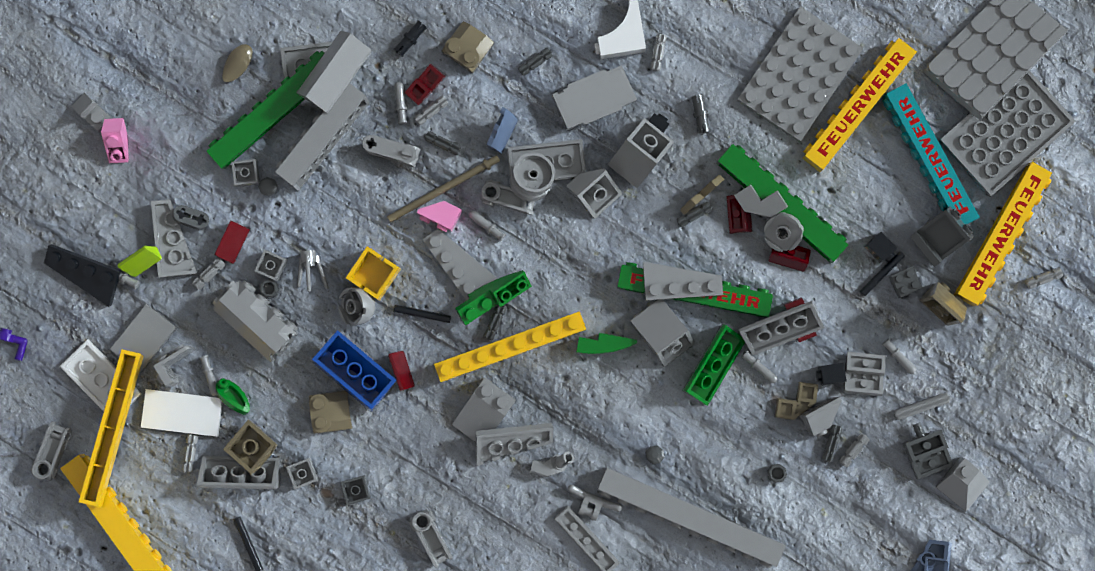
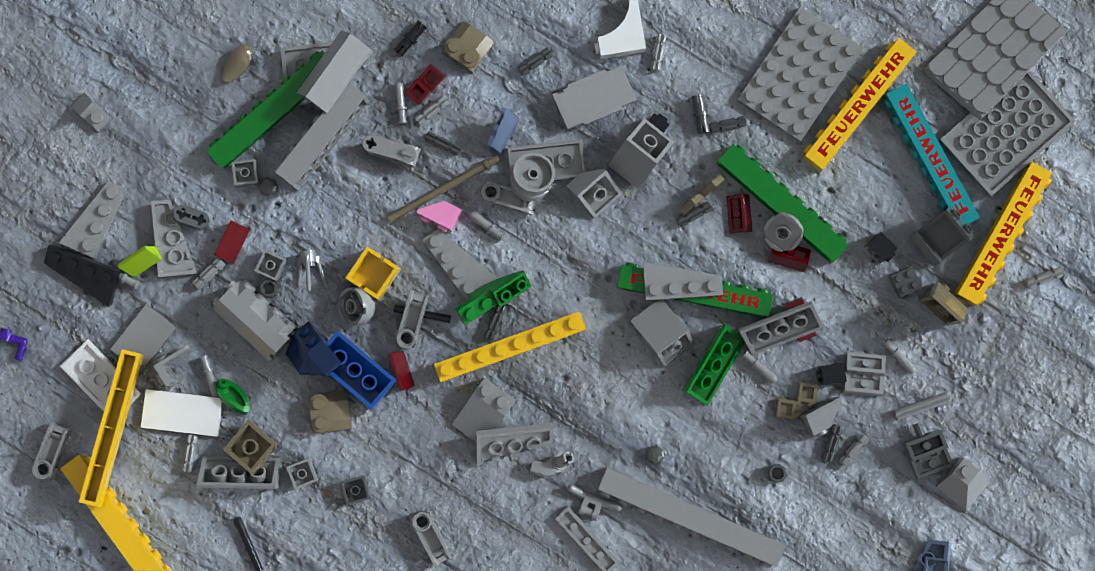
bright pink slope [101,118,129,163] -> none
green slope [576,333,637,354] -> none
light grey tile [734,184,788,217] -> none
black bar [859,251,905,296] -> none
none -> light grey wing [59,181,127,259]
none -> dark blue wedge [285,321,342,376]
none -> light grey piece [394,290,430,348]
none -> dark grey axle [709,116,747,133]

